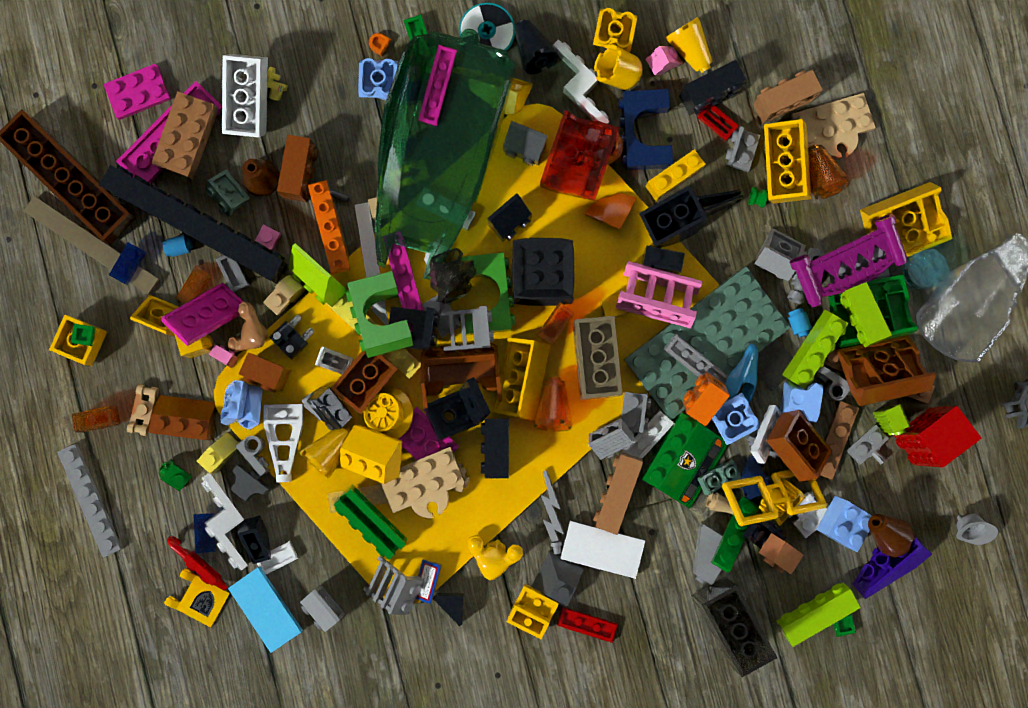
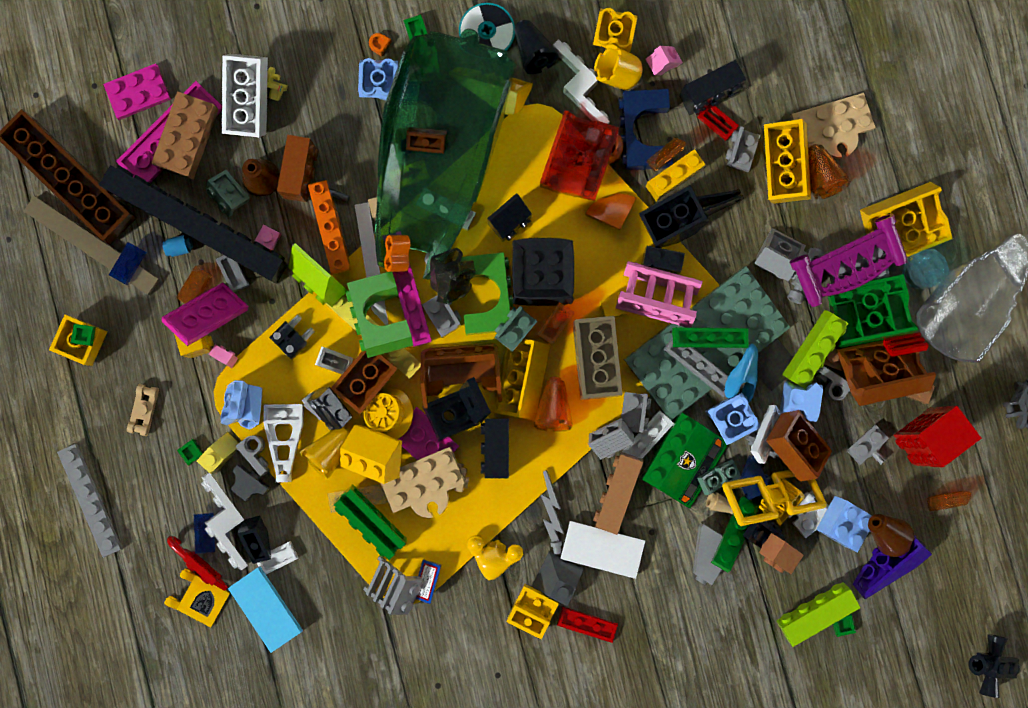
clear orange brick [71,406,120,433] -> none
yellow slope [130,295,179,336] -> none
dark orange slope [149,395,216,440] -> none
green bracket [158,458,192,492] -> none
medium nougat head [228,302,268,353] -> none
dark orange brick [239,352,291,393] -> none
tan brick [263,275,306,316] -> none
light grey slope [300,585,345,632] -> none
black bracket [389,306,440,351] -> none
dark pink tile [418,44,457,126] -> none
black slope [432,593,464,627] -> none
light grey plate [441,306,494,351] -> none
dark grey slope [503,121,548,166] -> none
yellow cone [665,17,713,73] -> none
orange brick [683,371,730,426] -> none
clear smoke brick [691,577,778,678] -> none
green wheel [748,186,768,208] -> none
medium nougat brick [753,70,823,124] -> none
dark azure brick [788,308,812,338] -> none
medium nougat plate [820,401,859,480] -> none
lime brick [840,282,892,348] -> none
lime brick [873,404,910,436] -> none
light grey piece [956,514,999,545] -> none
none -> green tile [177,439,204,466]
none -> orange axle [384,235,410,272]
none -> reddish brown slope [406,127,447,154]
none -> sand green bracket [494,306,537,352]
none -> clear orange slope [647,138,687,172]
none -> green plate [672,327,749,348]
none -> red tile [883,332,928,357]
none -> clear orange slope [926,490,972,511]
none -> black brick [968,634,1020,698]

